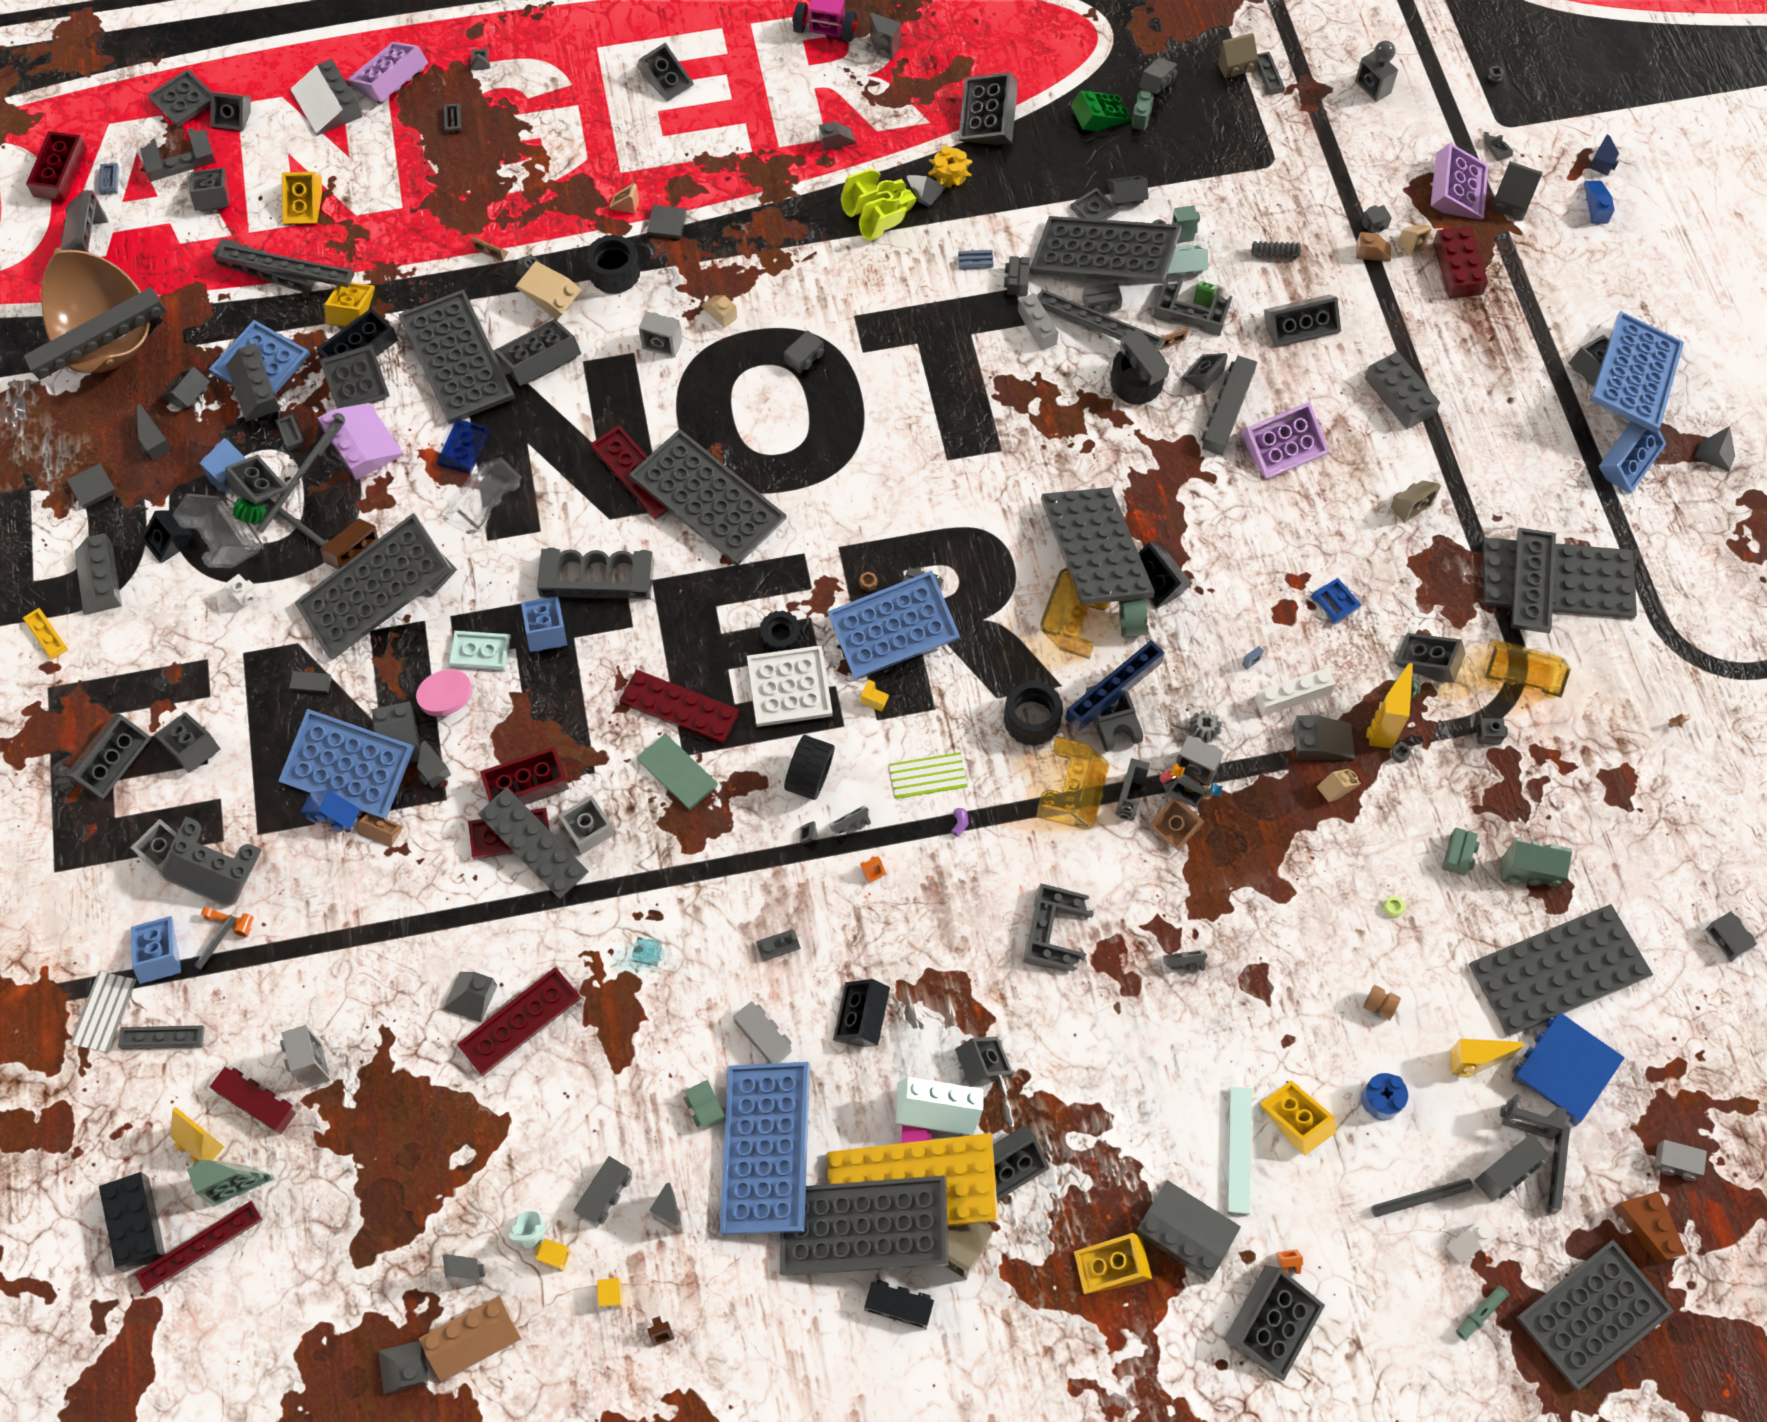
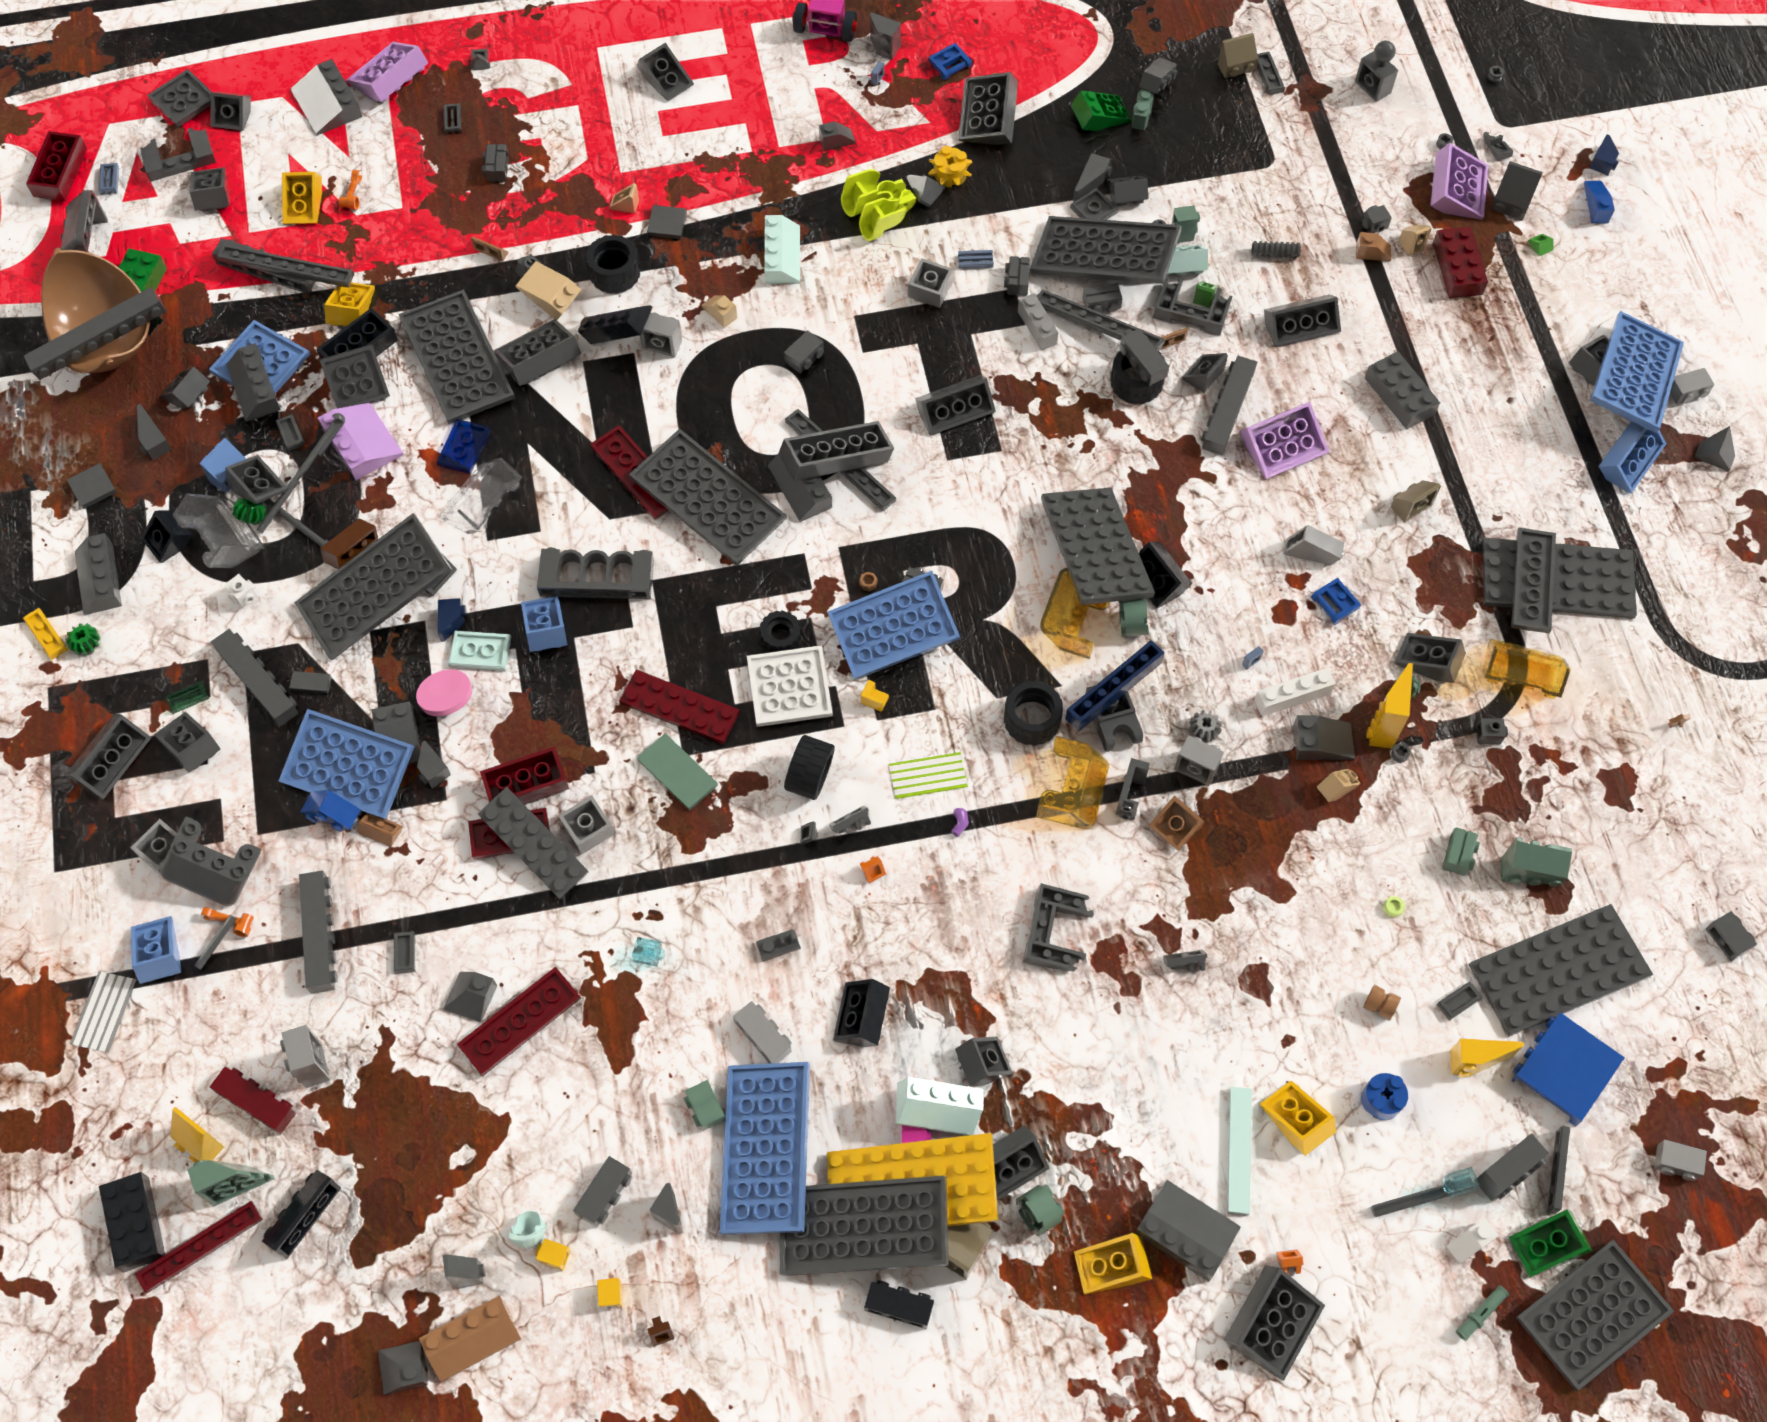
dark grey tile [118,1025,205,1049] -> none
dark grey torso [1160,763,1223,808] -> none
dark grey panel [1500,1094,1567,1139] -> none
dark orange wedge [1612,1191,1687,1264] -> none
none -> green gear [66,623,101,655]
none -> green brick [119,248,167,292]
none -> clear green tile [165,681,209,714]
none -> dark grey brick [210,628,298,727]
none -> black slope [261,1170,341,1260]
none -> dark grey brick [299,870,338,994]
none -> orange brick [339,170,362,210]
none -> dark grey tile [394,931,415,974]
none -> dark blue slope [438,598,467,642]
none -> dark grey brick [482,144,509,182]
none -> black slope [577,305,653,344]
none -> light aqua slope [764,215,800,284]
none -> dark grey slope [768,453,832,522]
none -> dark grey brick [778,421,894,481]
none -> dark grey tile [785,409,896,511]
none -> sand blue tile [871,61,884,86]
none -> light grey brick [908,258,954,308]
none -> dark grey slope [915,375,996,435]
none -> blue plate [929,43,972,81]
none -> sand green brick [1016,1184,1065,1236]
none -> dark grey slope [1073,153,1112,202]
none -> light grey slope [1283,525,1344,565]
none -> dark grey bush [1436,133,1453,150]
none -> dark grey tile [1436,981,1483,1021]
none -> clear light blue brick [1442,1167,1480,1199]
none -> green slope [1509,1209,1593,1278]
none -> bright green slope [1528,233,1554,256]
none -> light grey brick [1670,368,1715,404]

